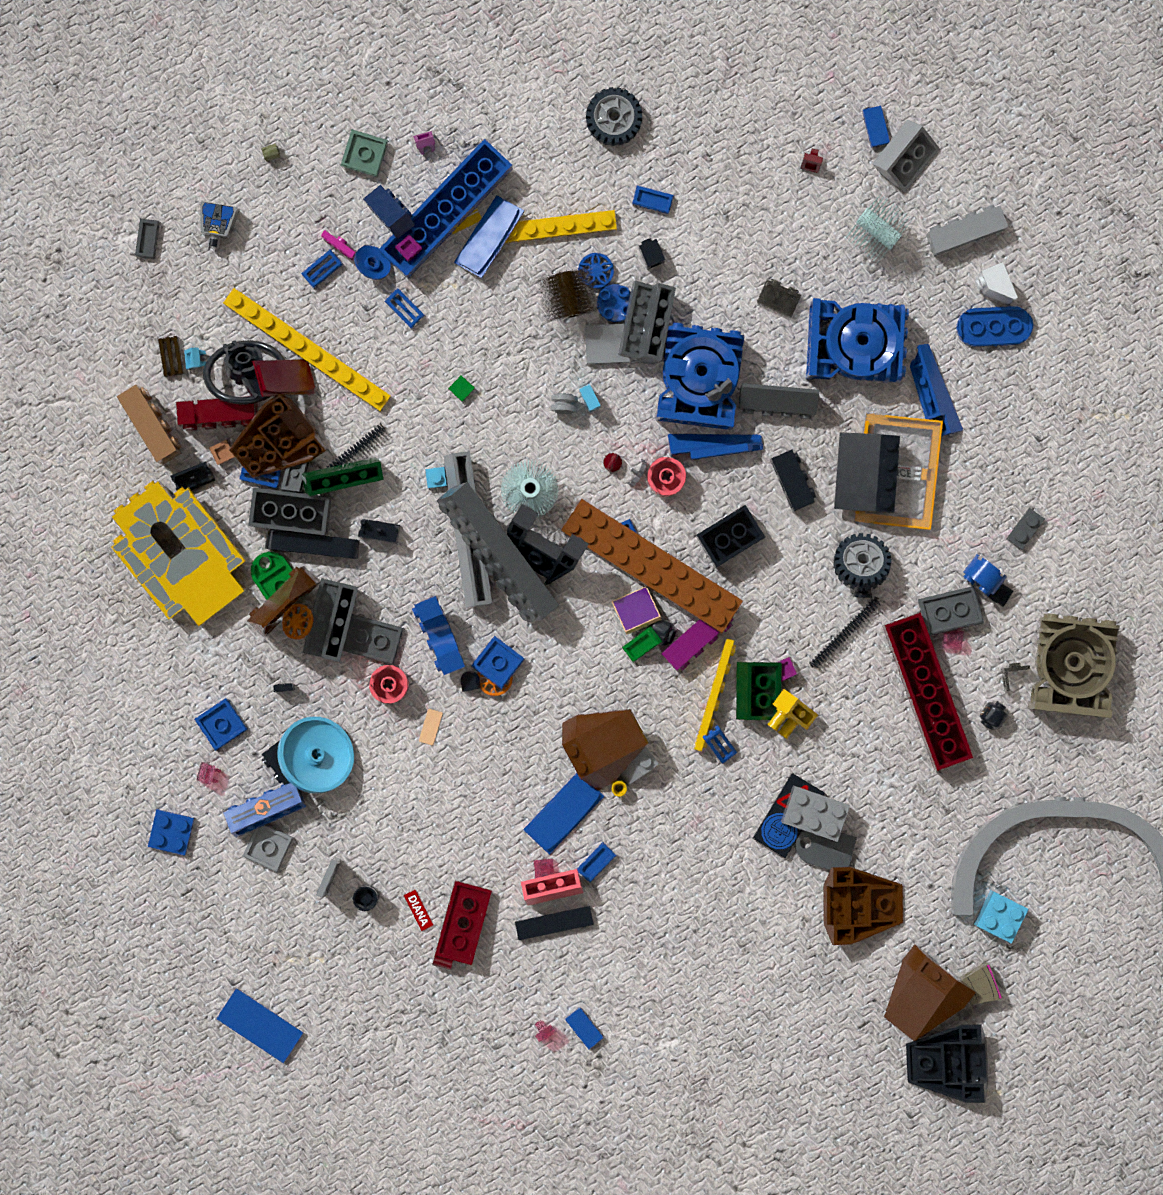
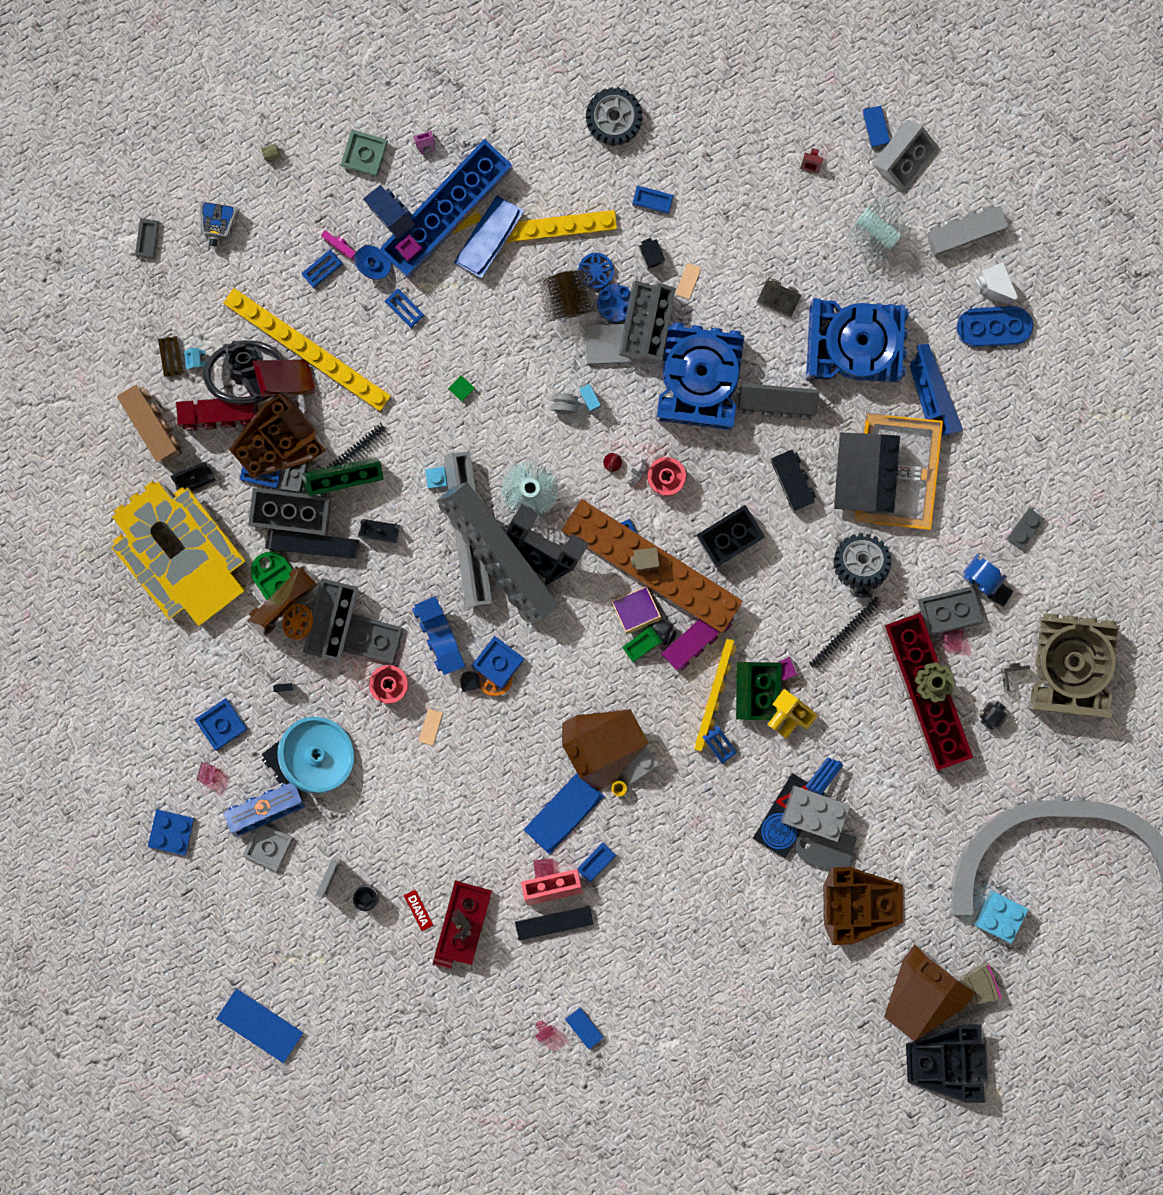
nougat plate [209,440,235,466] -> none
blue wedge [668,434,763,460] -> none
flat silver piece [705,378,732,401] -> none
none -> clear smoke bracket [451,909,472,941]
none -> dark tan brick [631,547,660,572]
none -> light nougat sticker [675,263,701,299]
none -> blue tile [805,757,844,795]
none -> olive plant [915,663,955,702]

